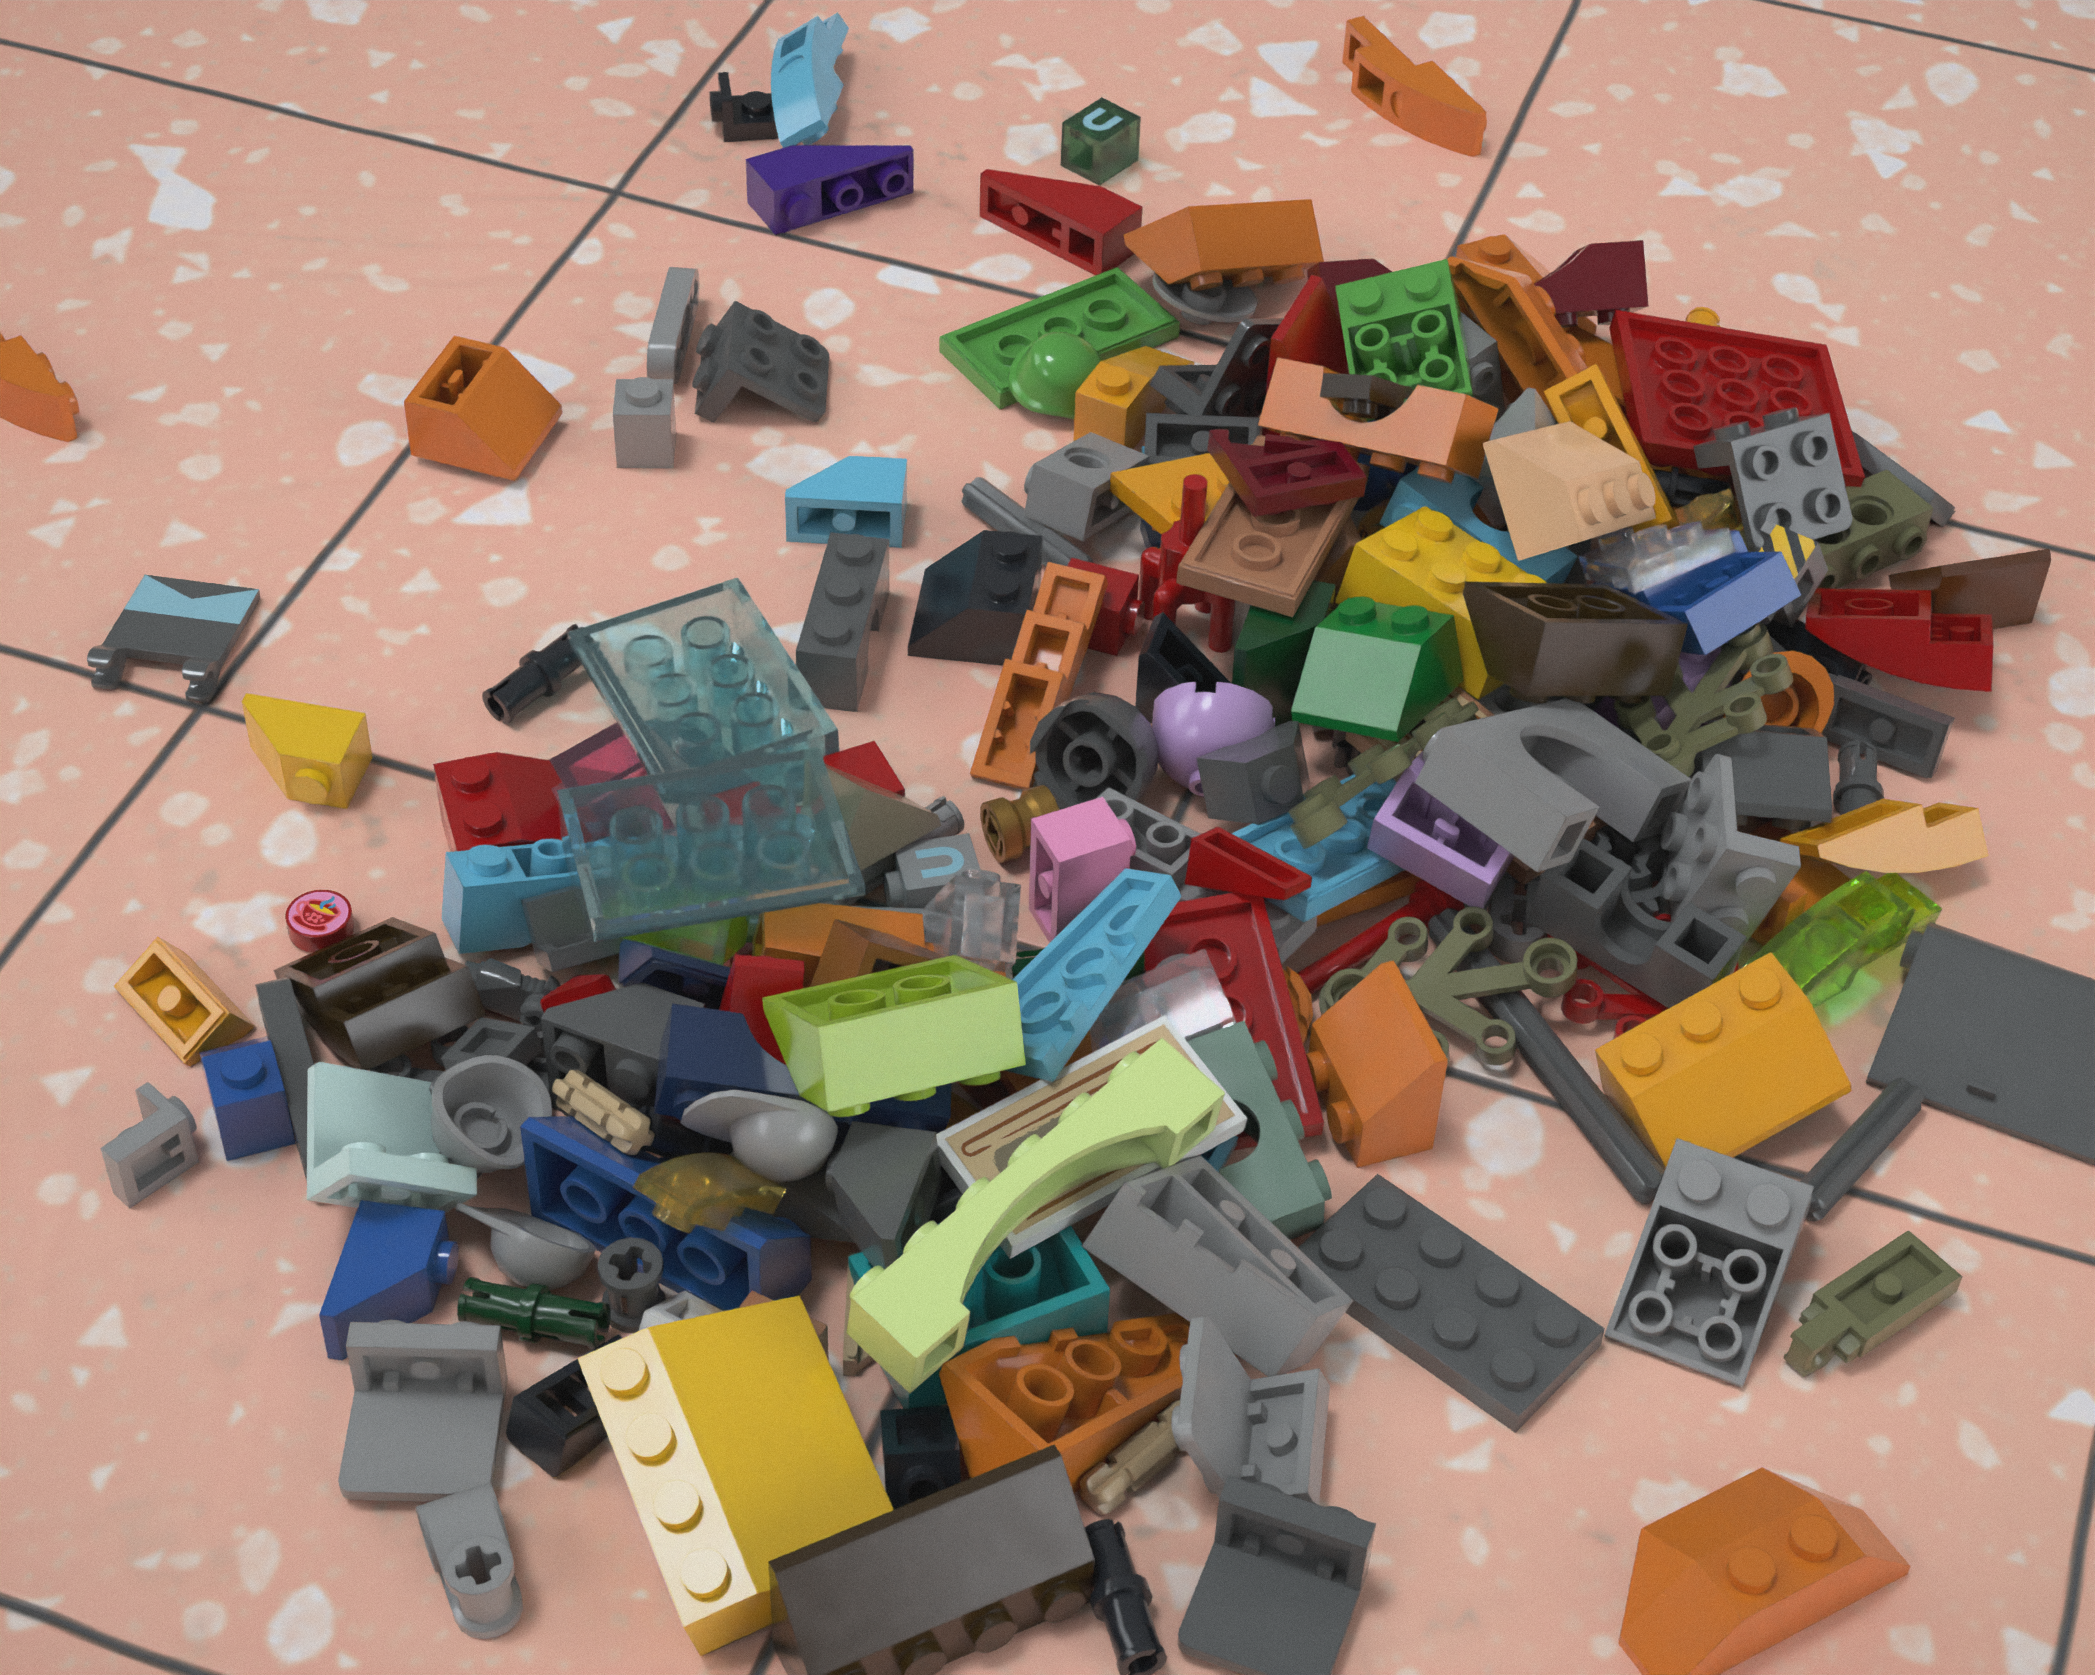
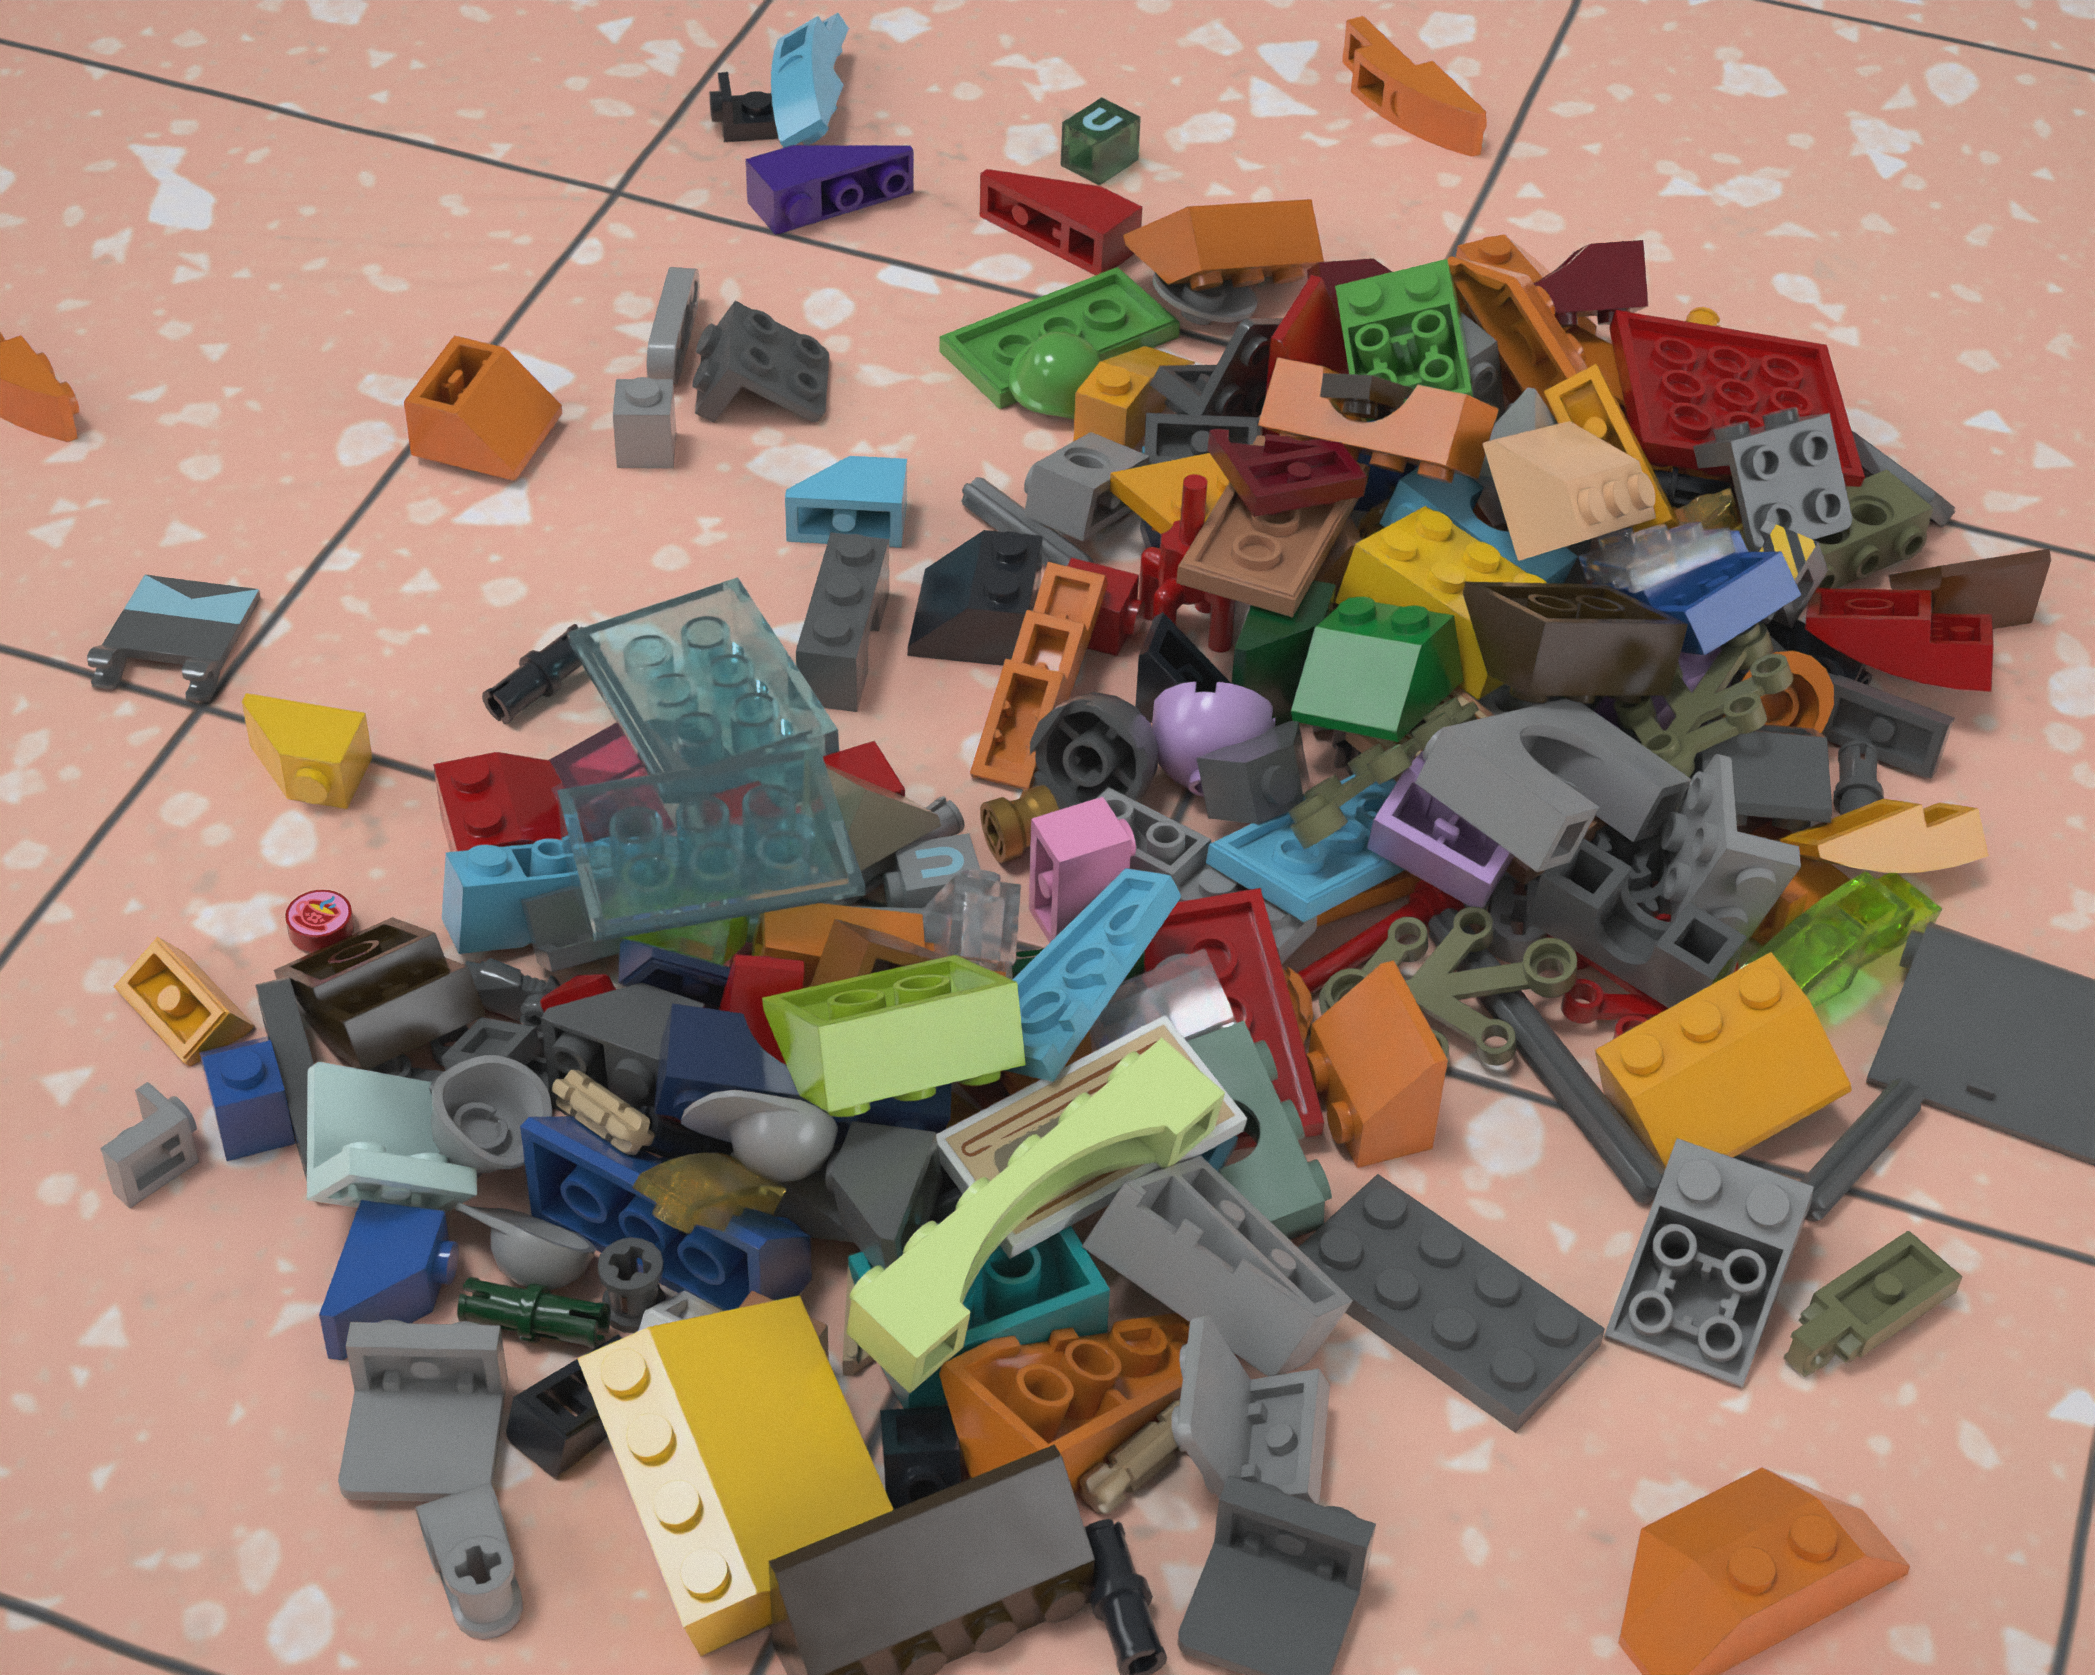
red piece [1185,827,1312,900] -> none

